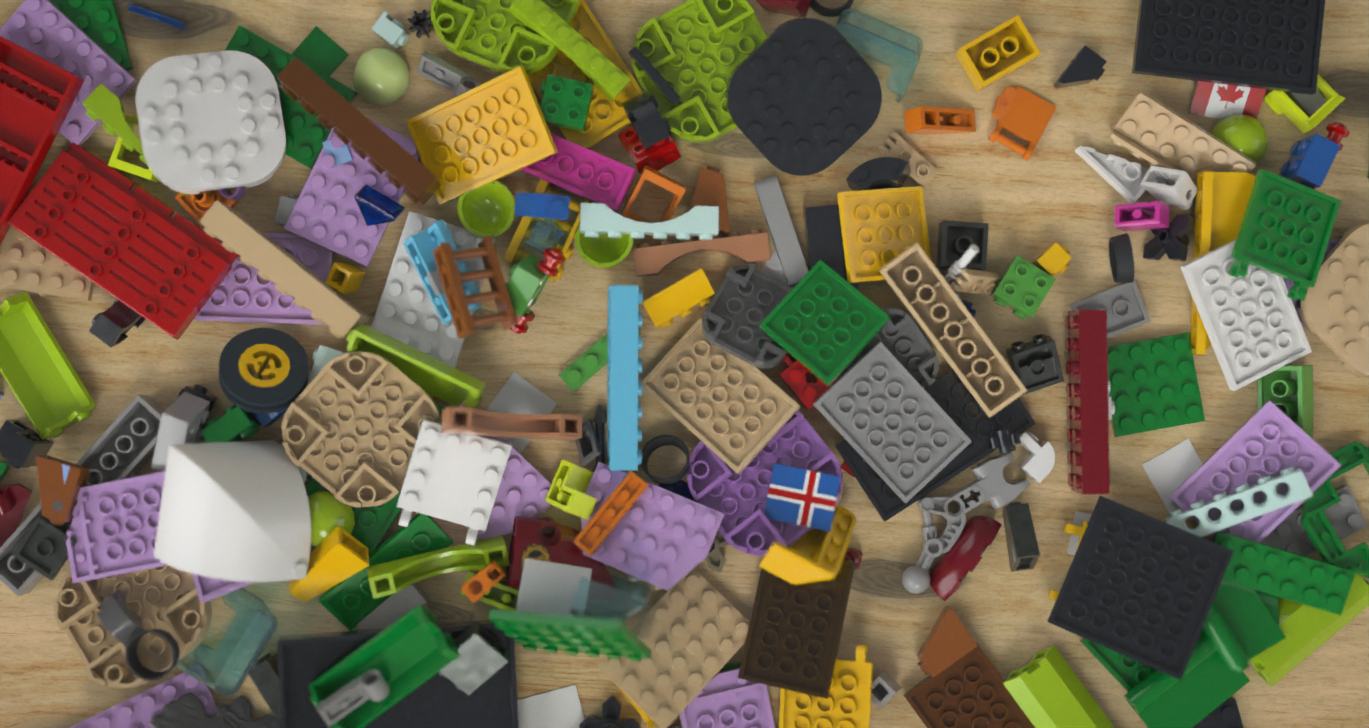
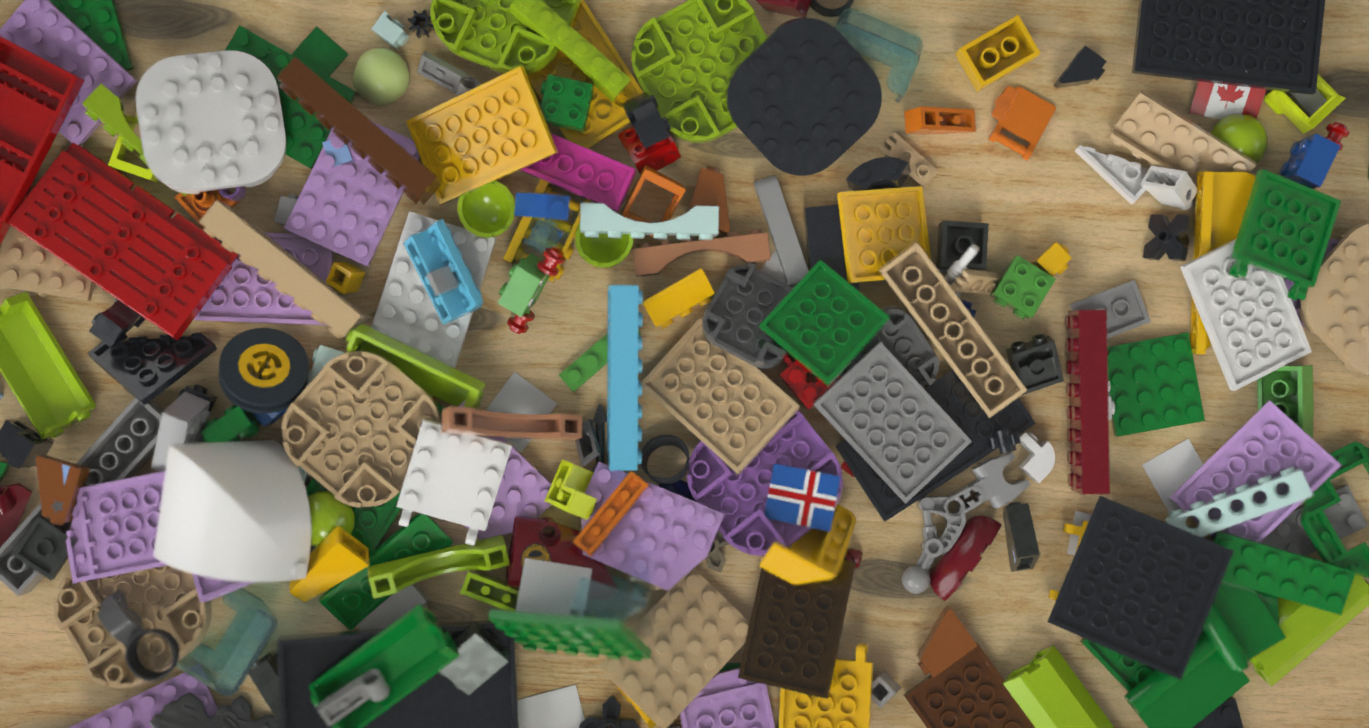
blue piece [127,3,185,30] -> none
clear blue slope [354,184,405,226] -> none
dark orange fence [433,236,517,339] -> none
orange leg [460,561,506,603] -> none
black tile [628,47,680,106] -> none
black tyre [1109,233,1134,283] -> none
dark pink brick [1115,201,1169,232] -> none
none -> black plate [88,332,217,406]

